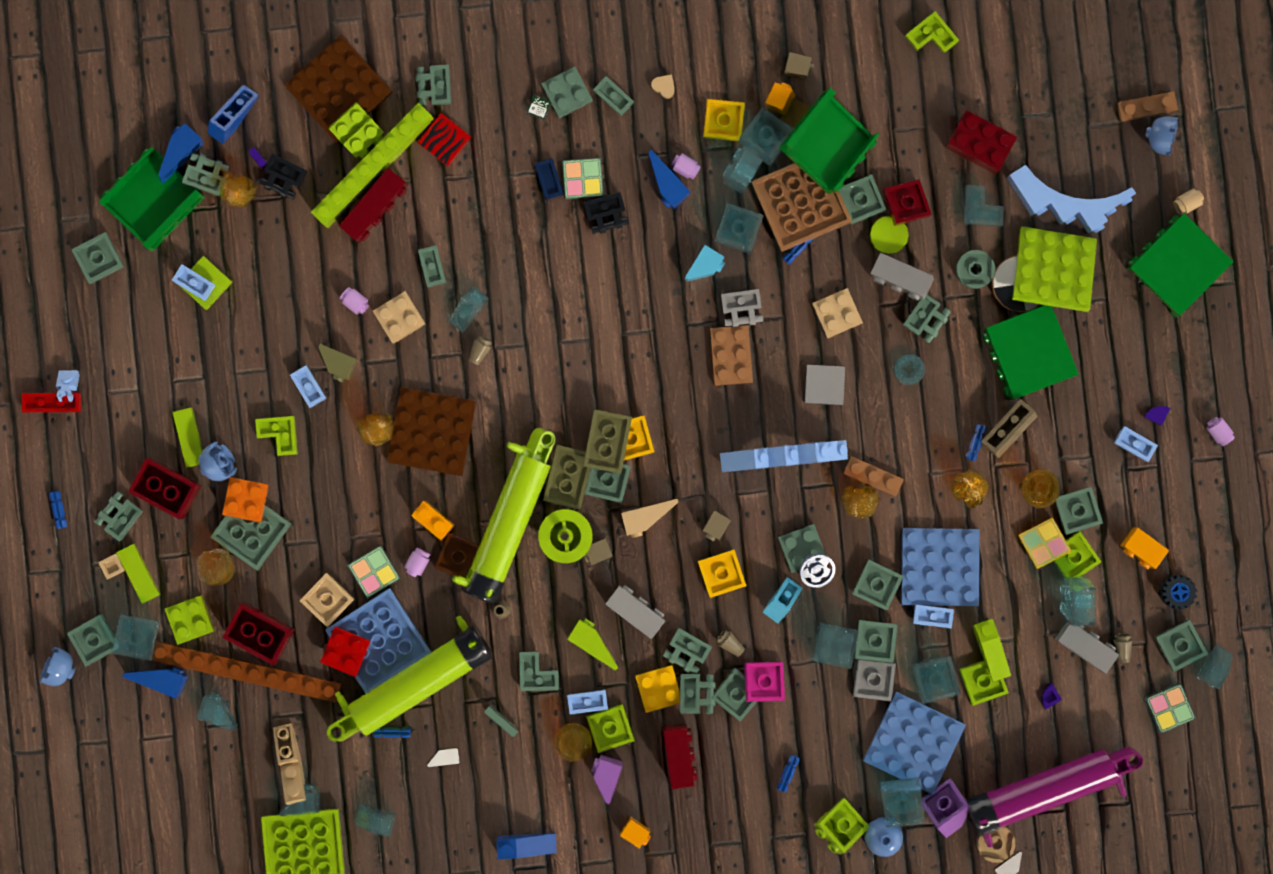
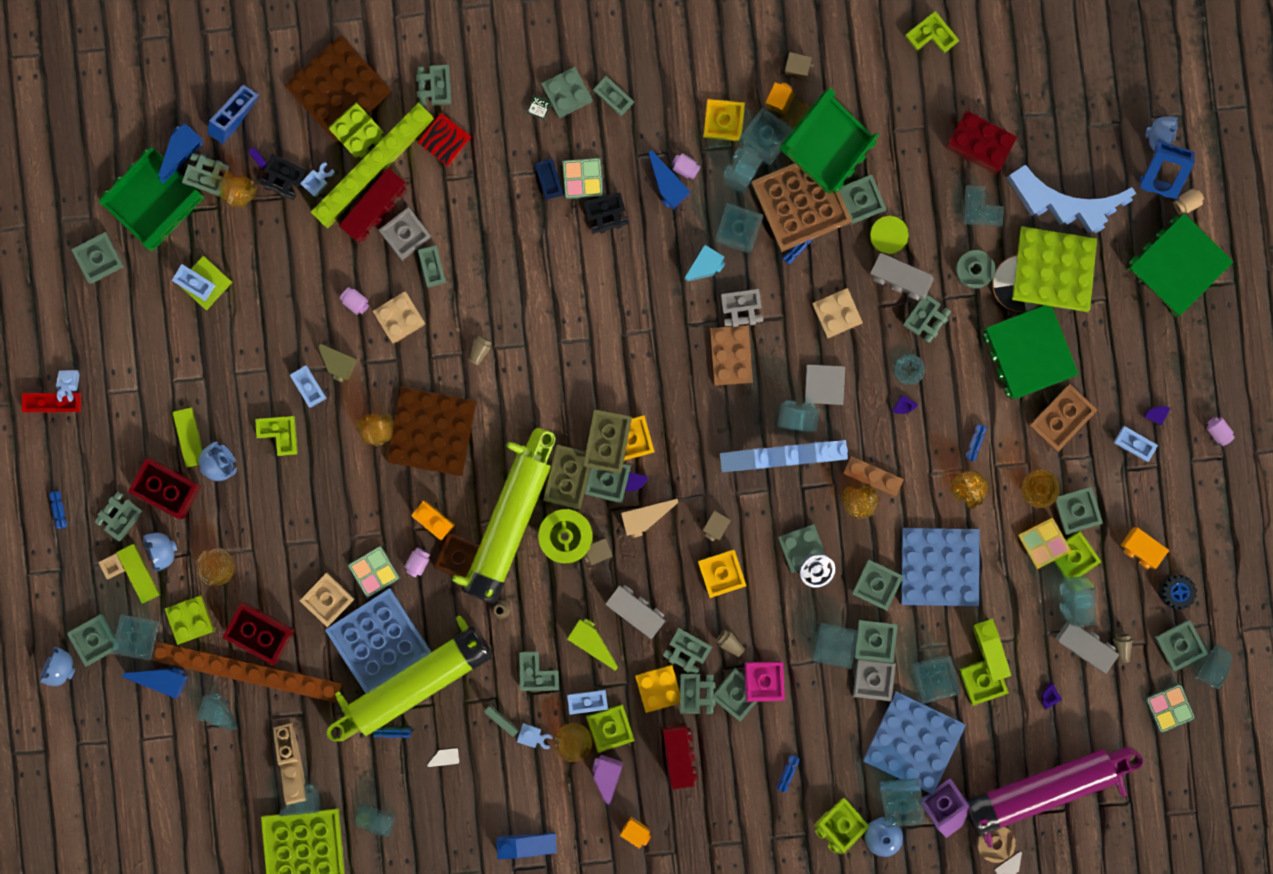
sand green plate [211,505,292,571] -> none
orange plate [222,477,269,522] -> none
red plate [320,626,371,677] -> none
clear light blue slope [448,287,489,333] -> none
tan tile [652,75,675,99] -> none
medium azure slope [763,577,803,623] -> none
dark red plate [883,179,932,226] -> none
light blue plate [913,604,954,629] -> none
dark tan brick [981,399,1037,459] -> none
medium nougat plate [1117,91,1178,122] -> none
none -> medium blue cylinder [143,532,177,572]
none -> light blue plate [300,162,335,197]
none -> light grey tile [379,207,432,261]
none -> light blue plate [517,723,553,749]
none -> dark purple tile [625,472,648,491]
none -> clear light blue brick [775,400,820,433]
none -> dark purple tile [892,395,918,414]
none -> medium nougat plate [1029,384,1097,452]
none -> blue panel [1140,141,1195,199]

